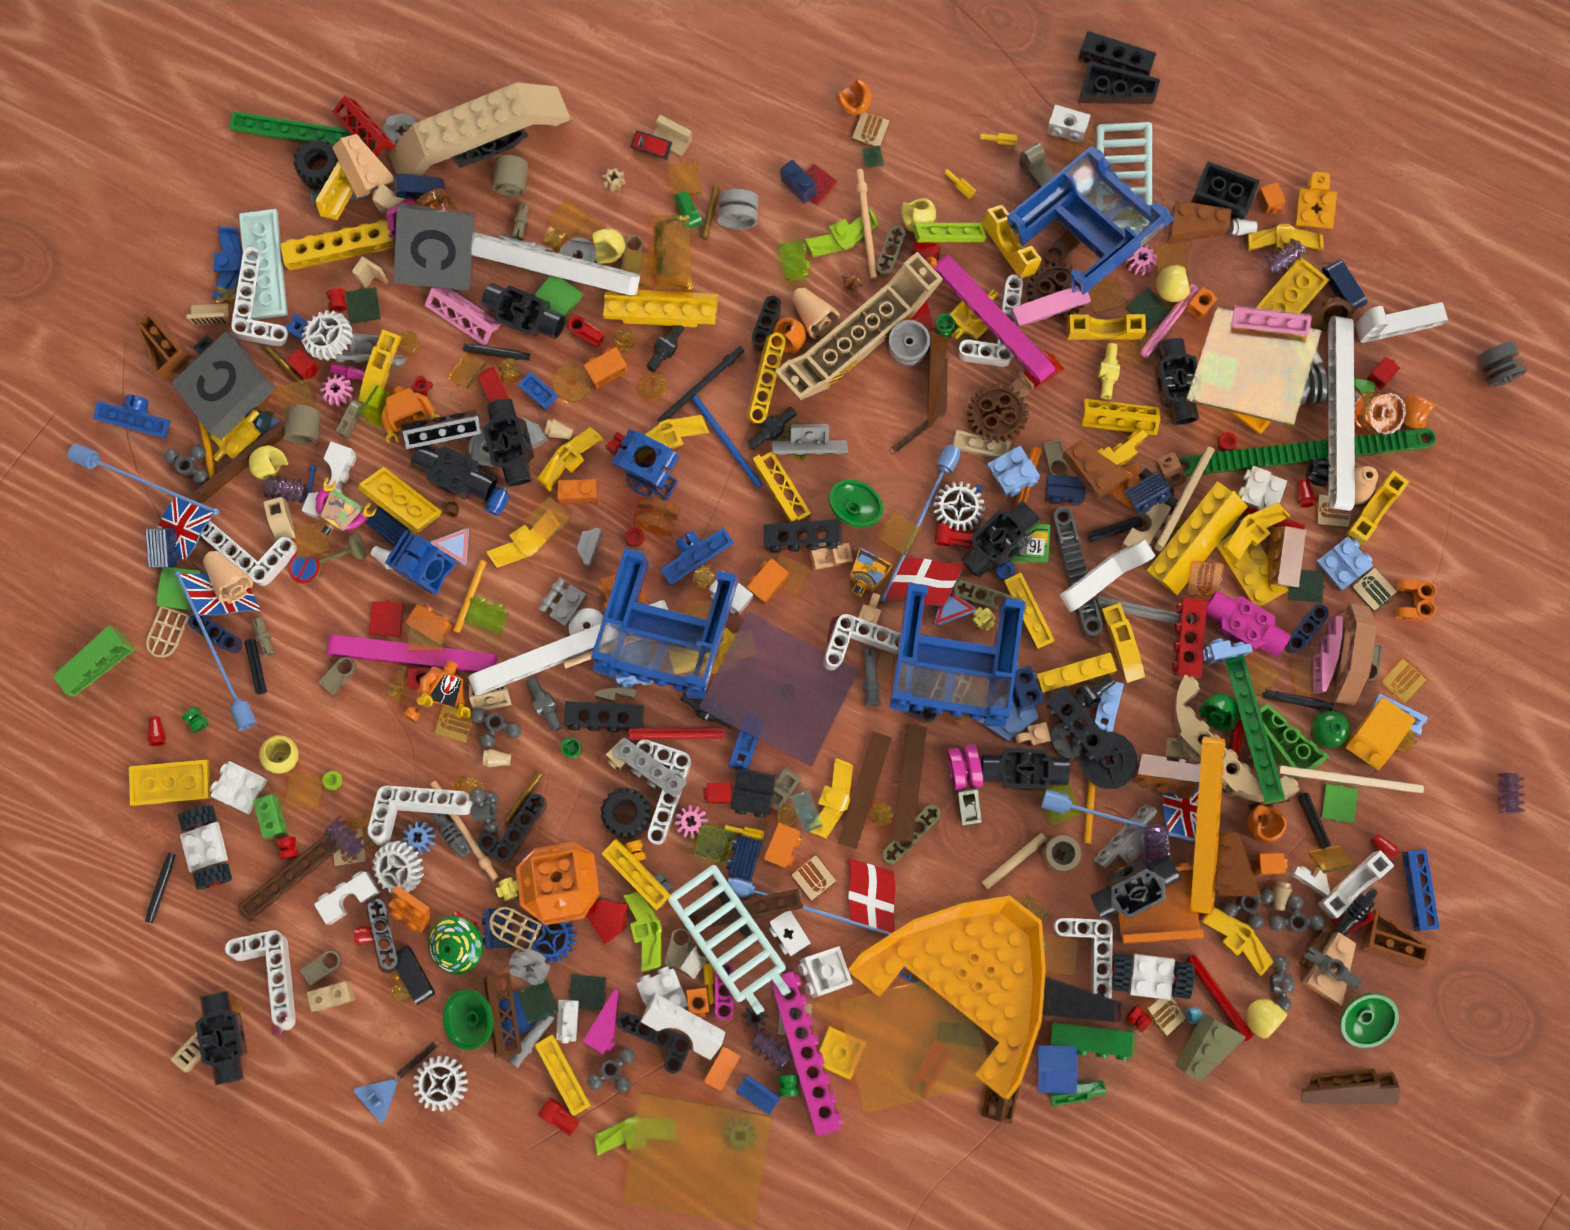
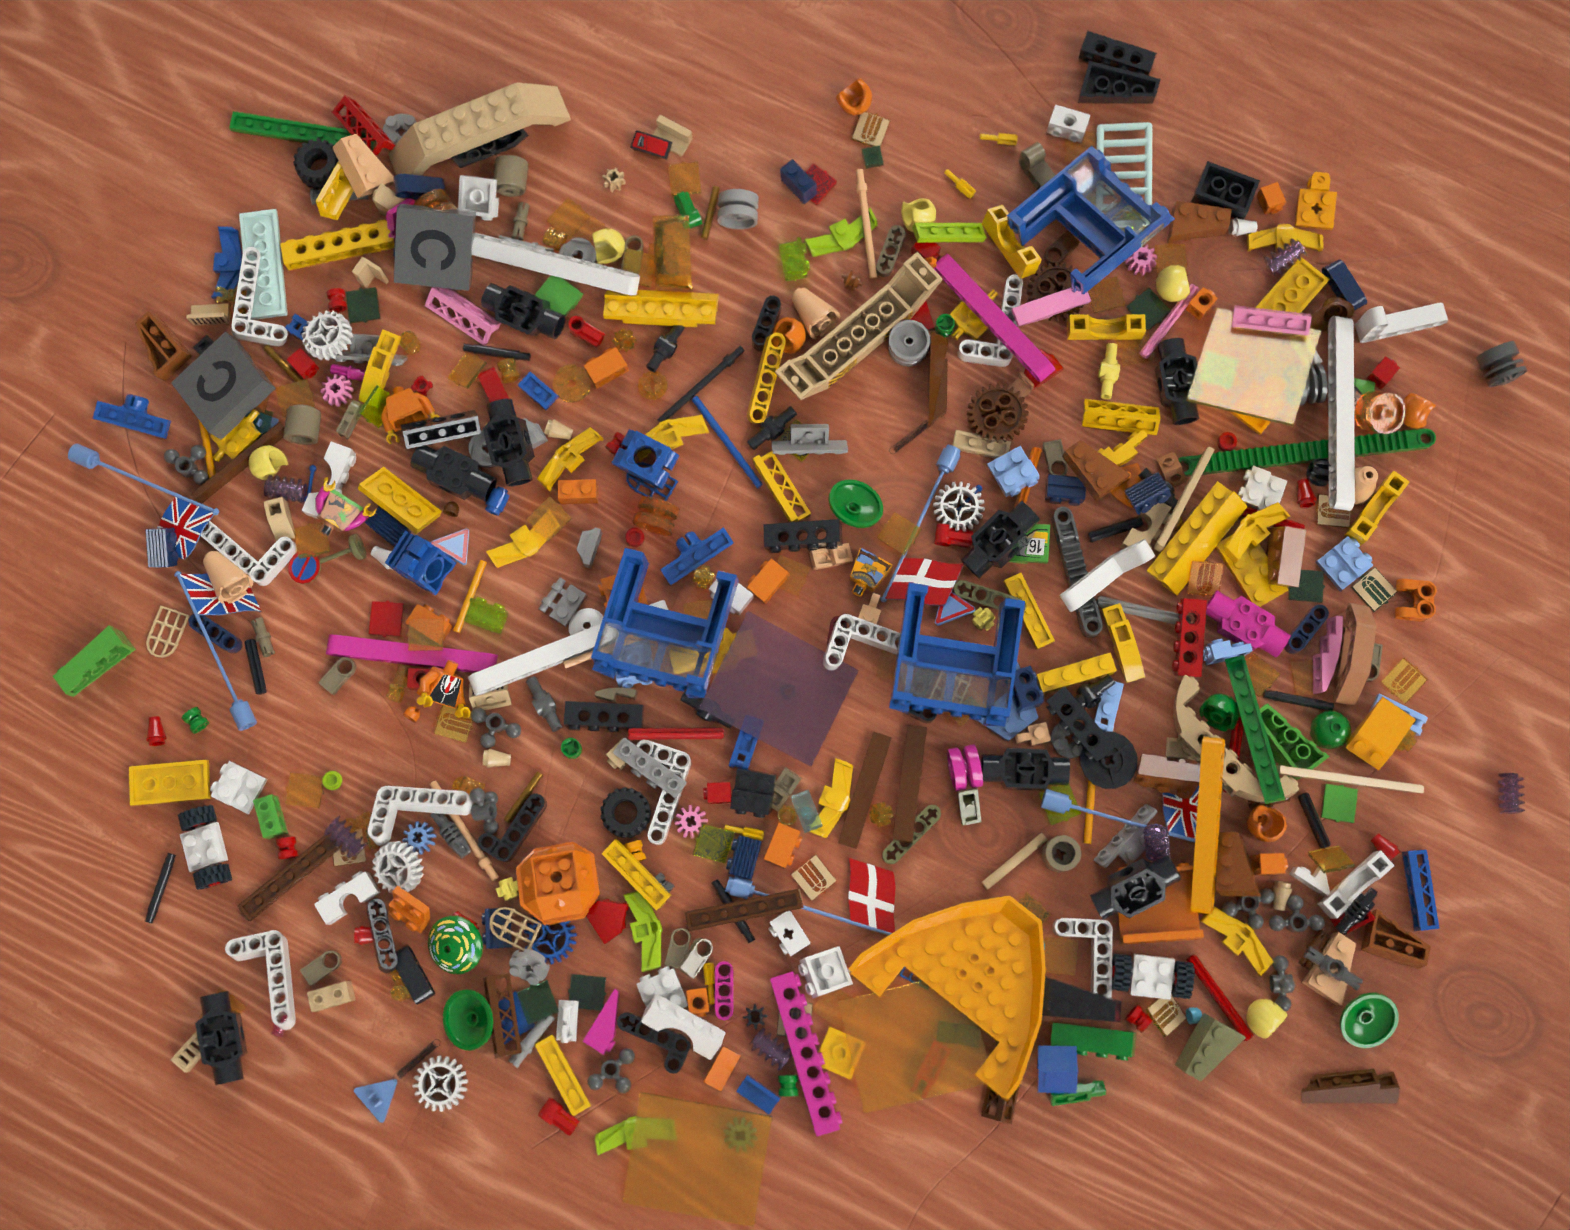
bright green slope [156,567,202,610] -> none
light yellow helmet [259,735,299,774] -> none
light aqua bar [668,865,791,1015] -> none
dark grey pin [863,647,881,707] -> none
blue tile [995,562,1015,581] -> none
none -> white plate [458,175,499,221]

